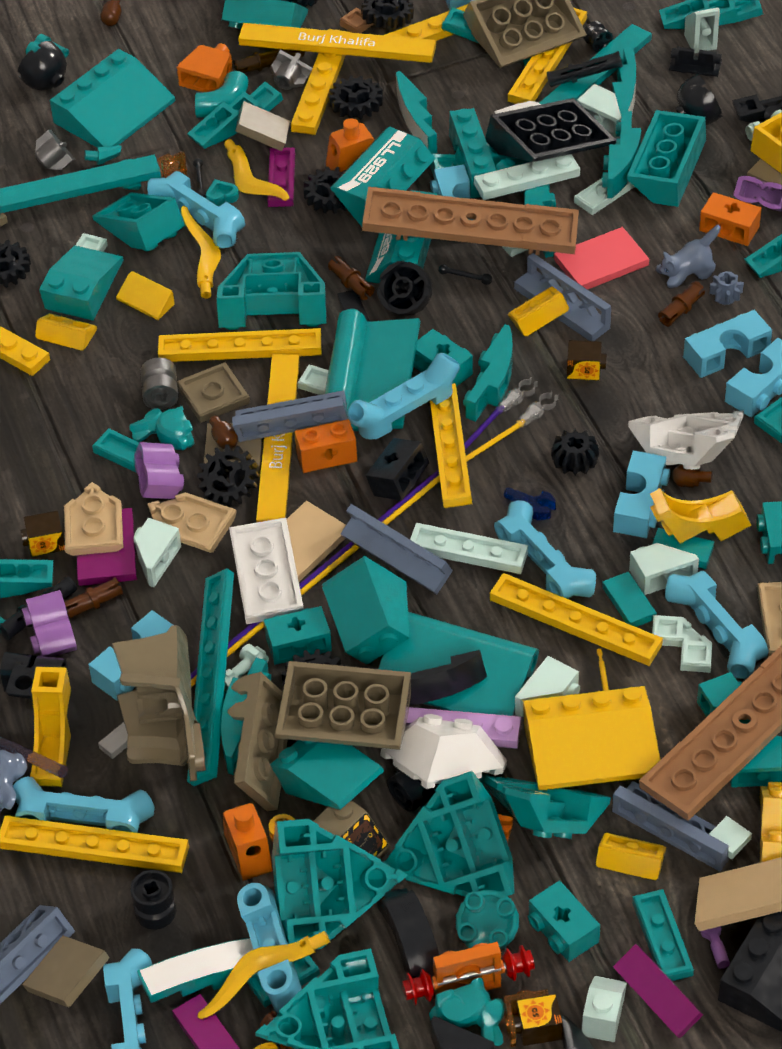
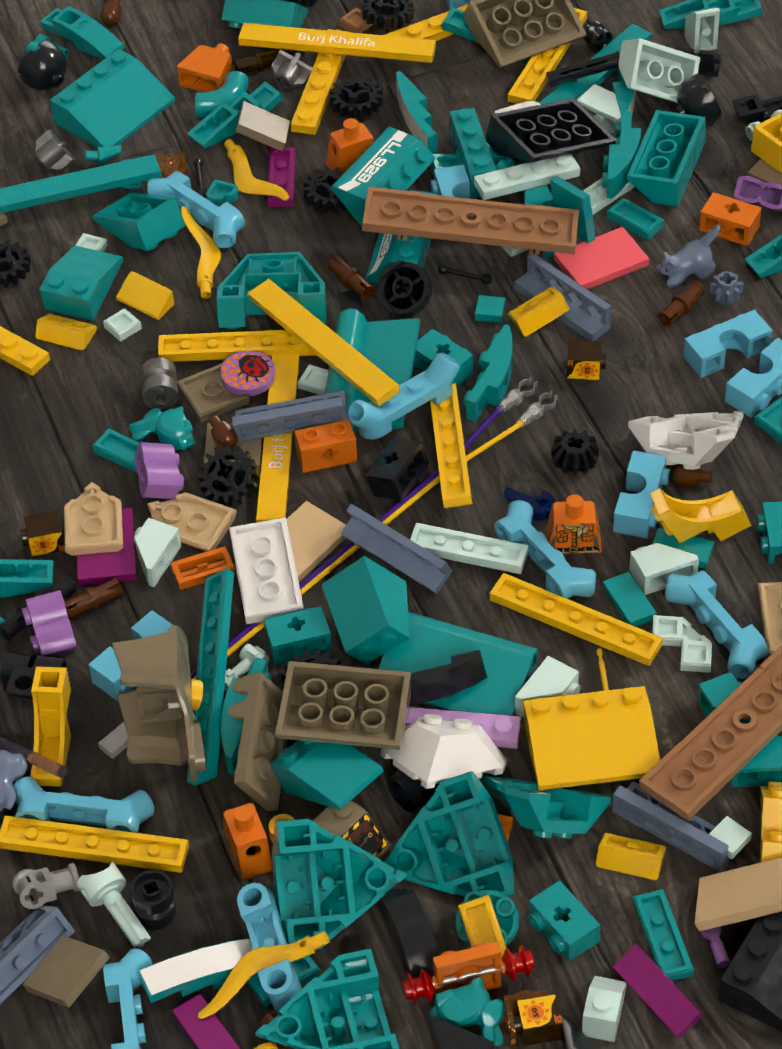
none -> light grey connector [13,863,80,909]
none -> teal slope [39,6,124,60]
none -> light aqua piece [77,861,151,949]
none -> light aqua tile [103,308,142,342]
none -> orange tile [170,546,235,591]
none -> yellow tile [191,679,203,711]
none -> tile [220,350,275,396]
none -> yellow tile [248,278,400,407]
none -> yellow tile [458,895,507,960]
none -> teal tile [475,295,505,323]
none -> orange torso [545,494,602,554]
none -> teal tile [550,176,595,243]
none -> teal tile [607,198,664,240]
none -> light aqua slope [618,38,700,103]

